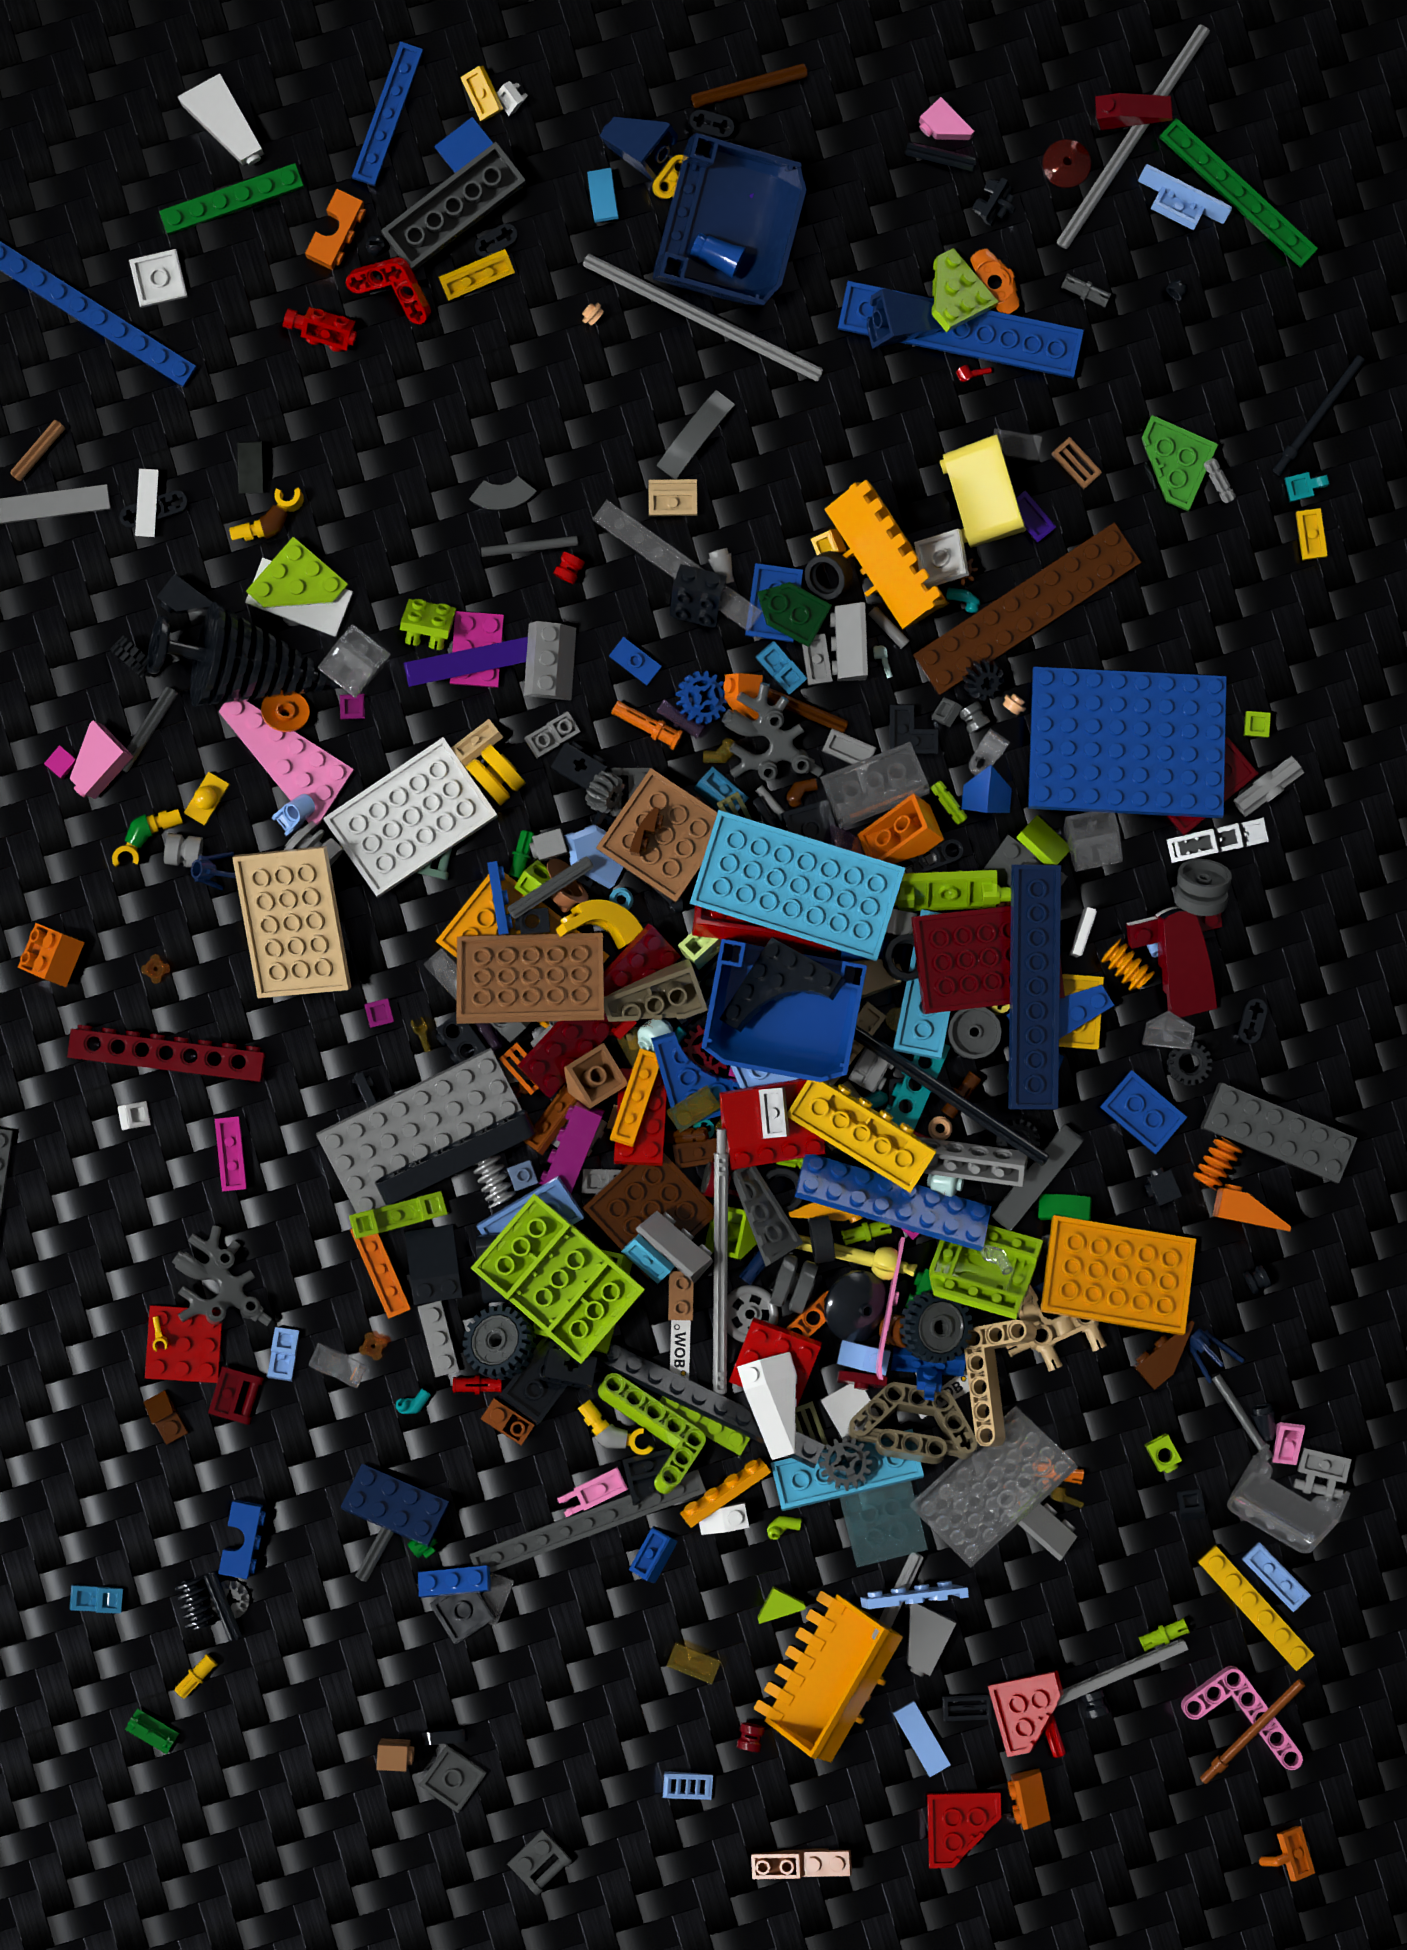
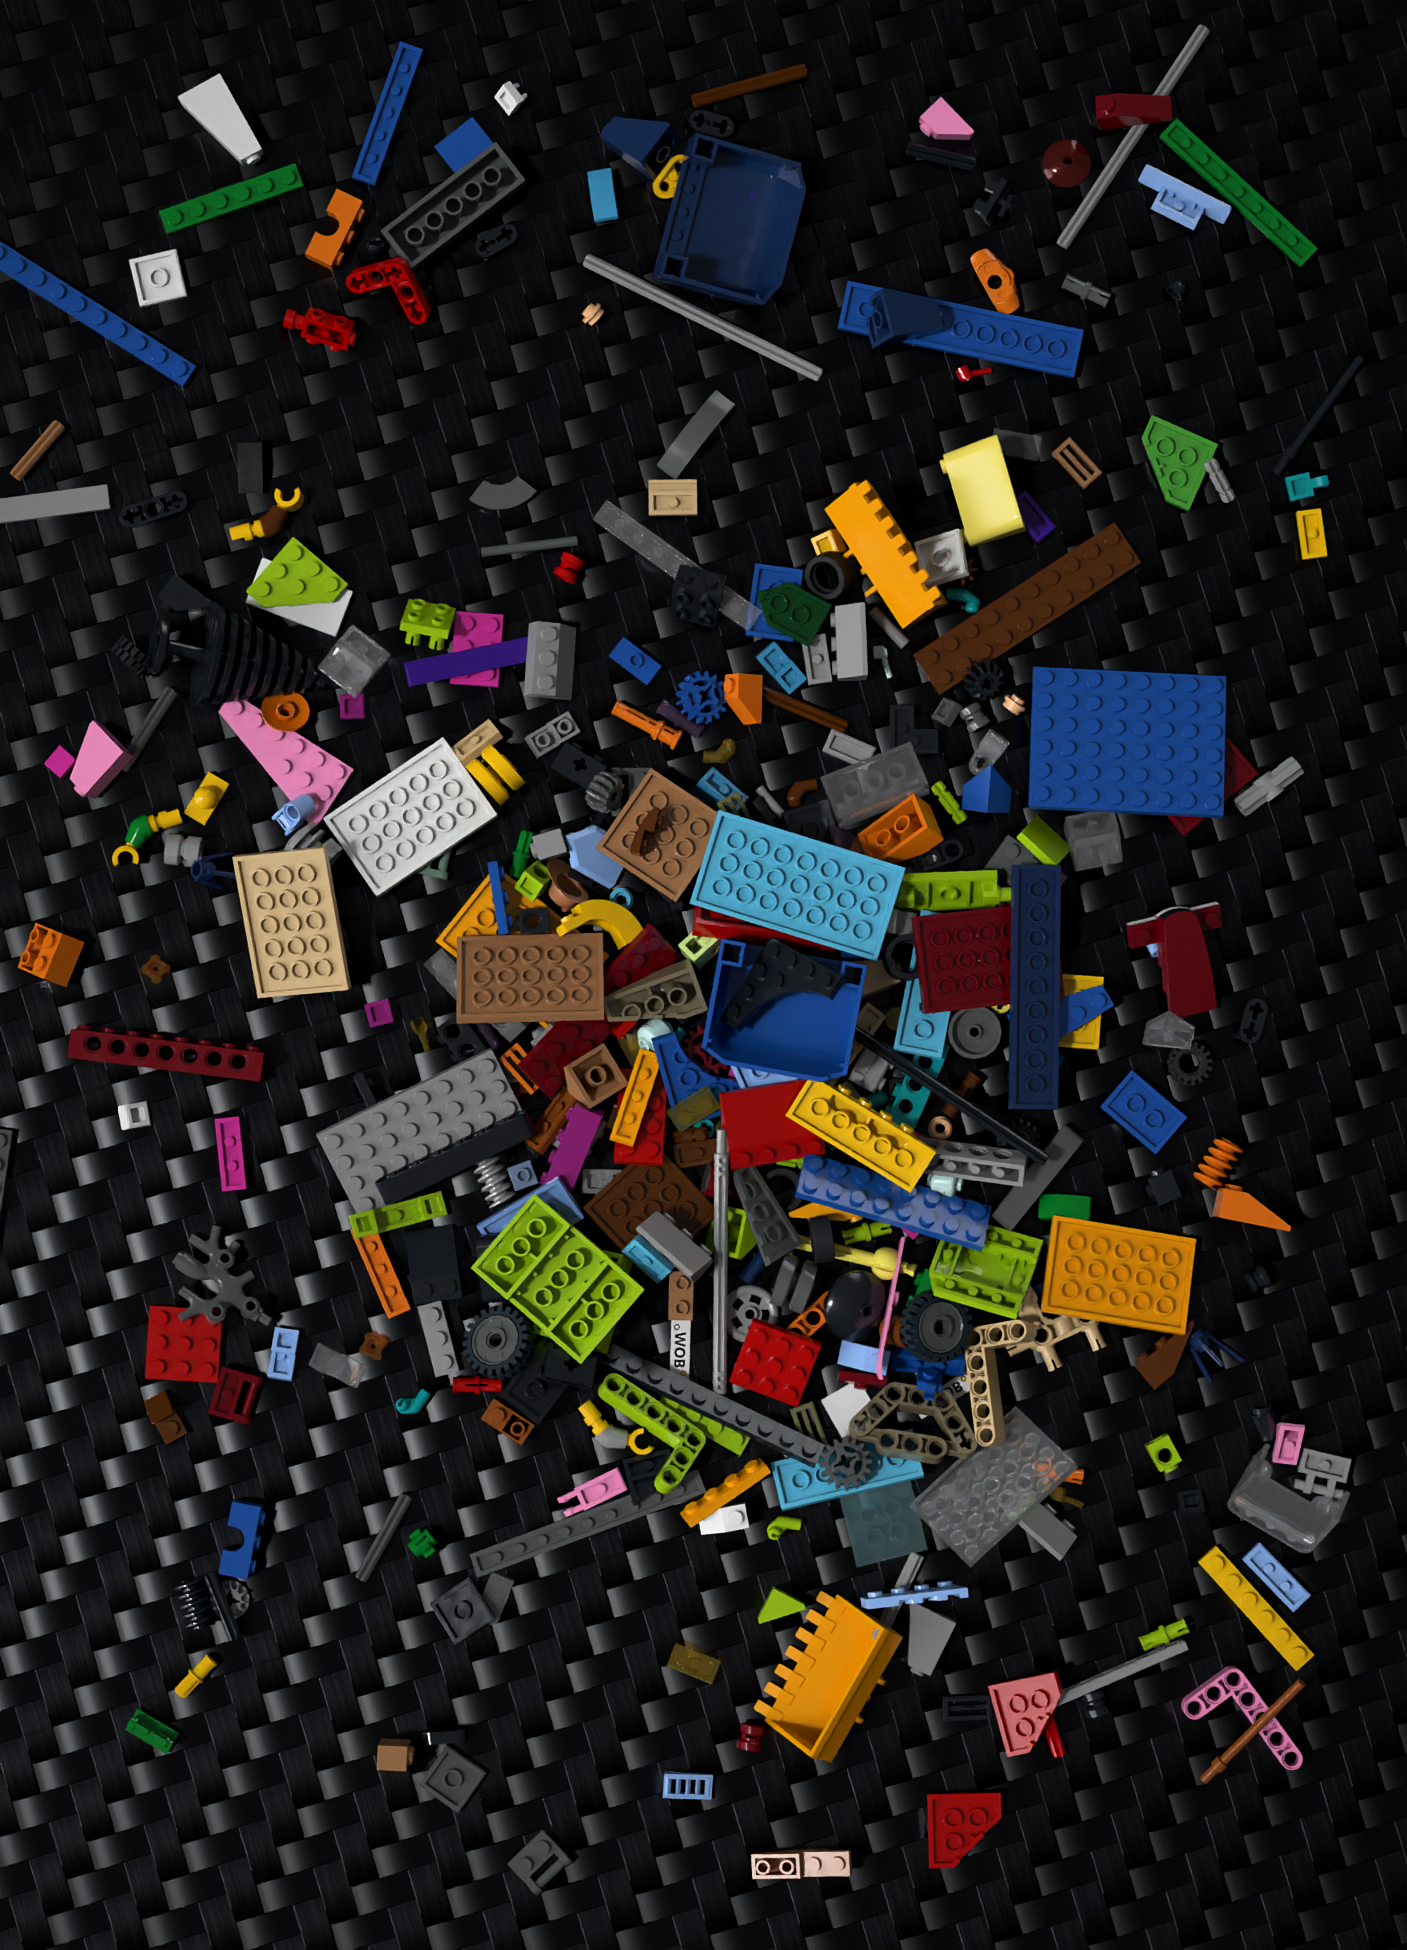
dark azure slope [70,1585,123,1614] -> none
white sticker [135,469,158,537] -> none
yellow hand [153,1316,168,1352] -> none
dark blue plate [341,1464,450,1548] -> none
blue plate [418,1565,491,1598] -> none
yellow plate [439,249,515,301] -> none
yellow plate [460,66,504,121] -> none
dark grey axle [507,856,594,919] -> none
blue slope [629,1527,678,1583] -> none
blue plant [690,233,746,279] -> none
light grey cone [708,548,734,584] -> none
dark grey plant [722,683,823,781] -> none
white wedge [737,1352,797,1460] -> none
plate [759,1087,789,1139] -> none
light blue tile [893,1701,951,1777] -> none
lime plate [932,248,999,332] -> none
clear arm [981,1245,1013,1275] -> none
orange slope [1007,1769,1050,1830] -> none
white tile [1069,907,1097,958] -> none
light orange piece [1101,938,1155,991] -> none
slope [1167,818,1270,863] -> none
dark grey wheel [1174,859,1232,916] -> none
dark grey brick [1200,1083,1357,1183] -> none
dark grey bar [1212,1374,1274,1461] -> none
lime plate [1244,711,1271,738] -> none
orange plate [1259,1826,1315,1881] -> none

